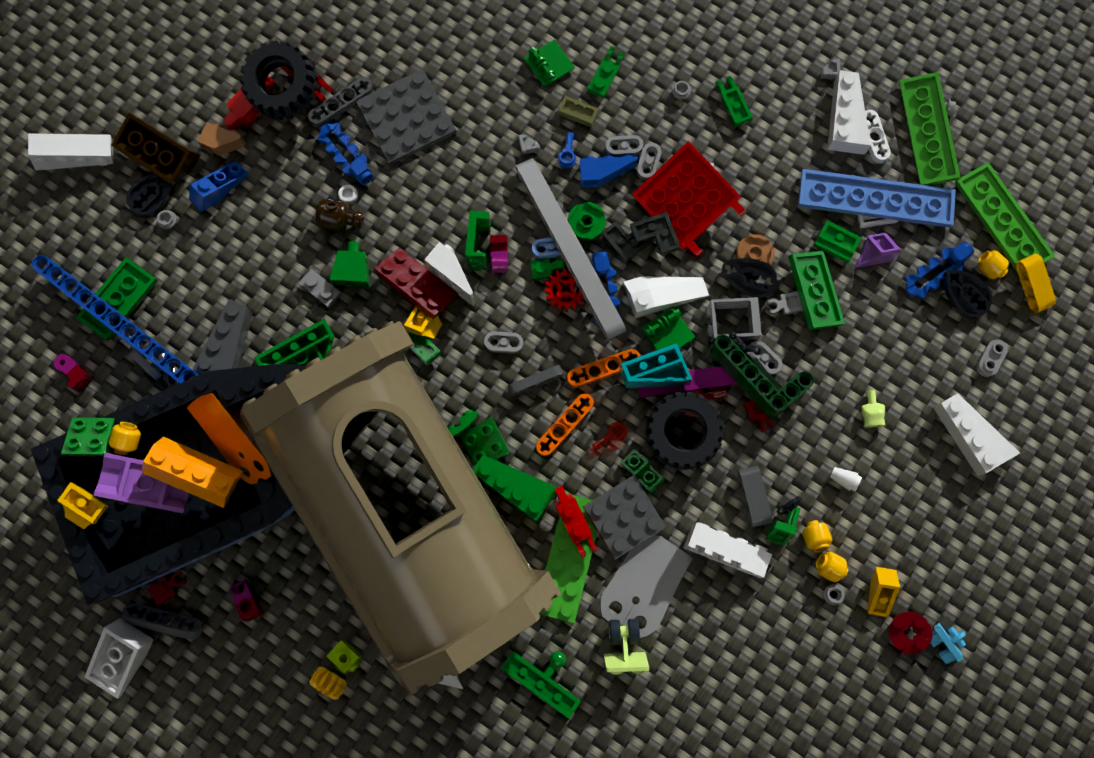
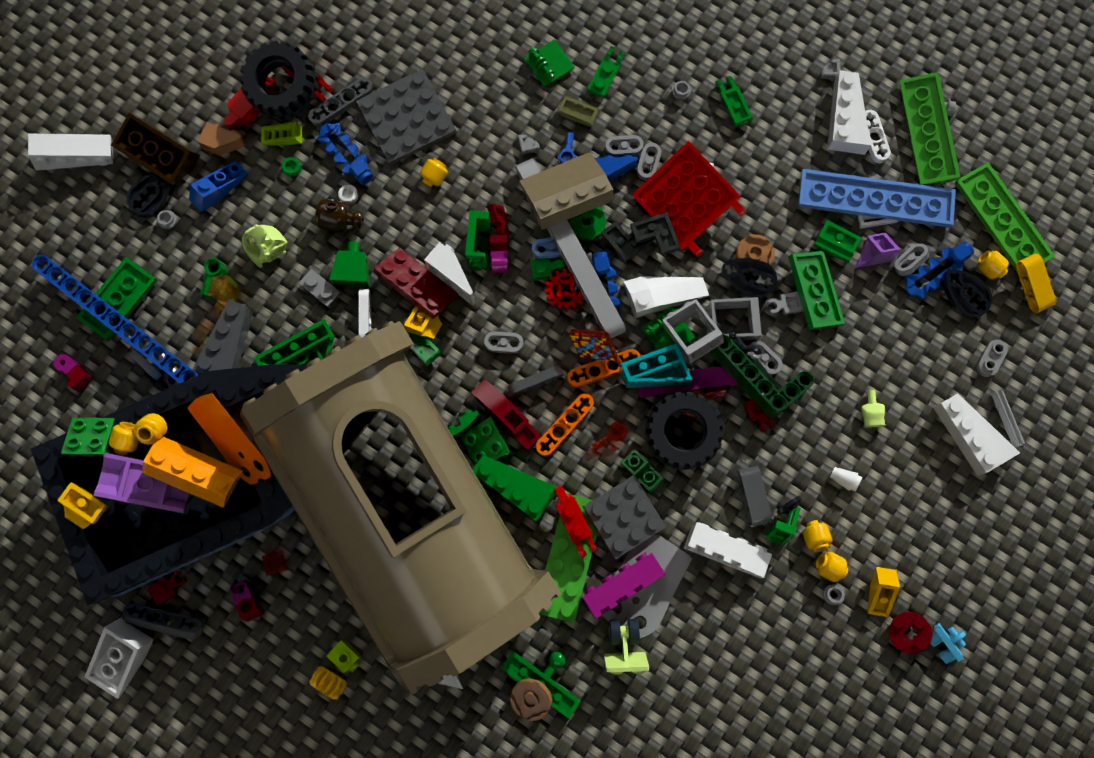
none -> yellow head [134,413,167,445]
none -> green piece [200,258,227,299]
none -> clear yellow slope [207,275,240,303]
none -> yellowish green piece [242,224,288,268]
none -> lime slope [261,121,302,146]
none -> clear red tile [262,550,288,576]
none -> green tile [282,157,302,177]
none -> white beam [359,289,371,338]
none -> yellow head [420,158,448,187]
none -> dark red slope [470,379,541,450]
none -> dark red plate [487,203,510,236]
none -> medium nougat tile [510,678,552,721]
none -> dark tan slope [519,152,613,230]
none -> clear red tile [569,329,618,361]
none -> magenta wedge [582,552,665,619]
none -> light grey window [662,299,724,363]
none -> light grey plate [894,244,929,276]
none -> light grey axle [991,390,1025,448]

